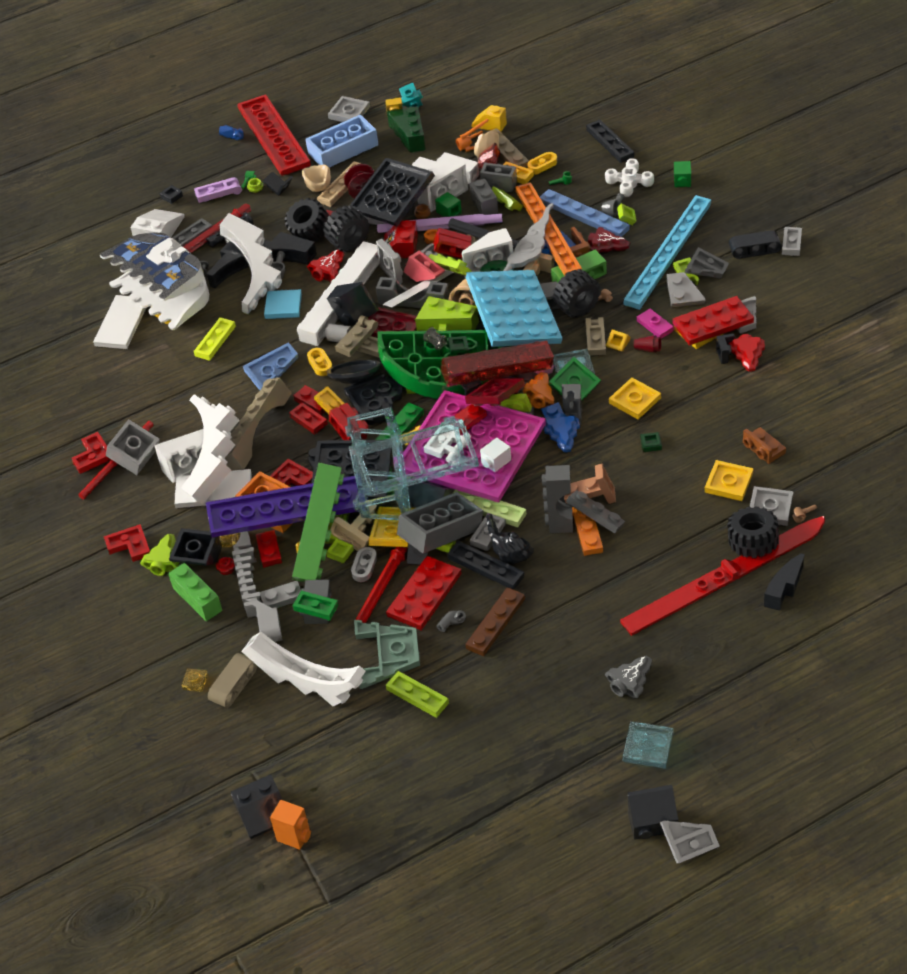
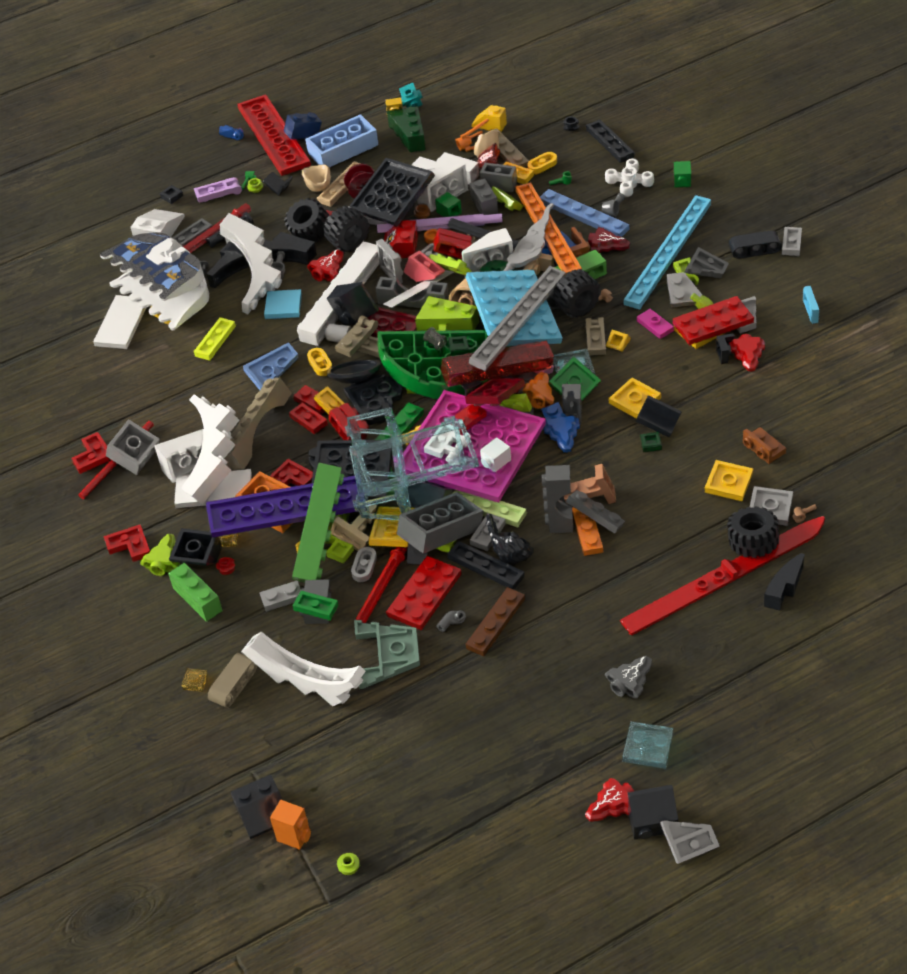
light grey piece [232,531,282,642] -> none
red plate [256,530,282,568] -> none
light grey plate [328,96,370,122] -> none
lime plate [386,671,449,718] -> none
lime plate [617,203,636,225] -> none
dark red cone [634,335,662,353] -> none
none -> dark blue brick [284,112,322,140]
none -> lime plate [337,853,360,875]
none -> light grey plate [469,266,566,371]
none -> black plate [563,116,579,131]
none -> red rock [585,778,634,822]
none -> black panel [635,396,682,437]
none -> lime cylinder [690,293,713,309]
none -> medium azure tile [803,286,819,324]

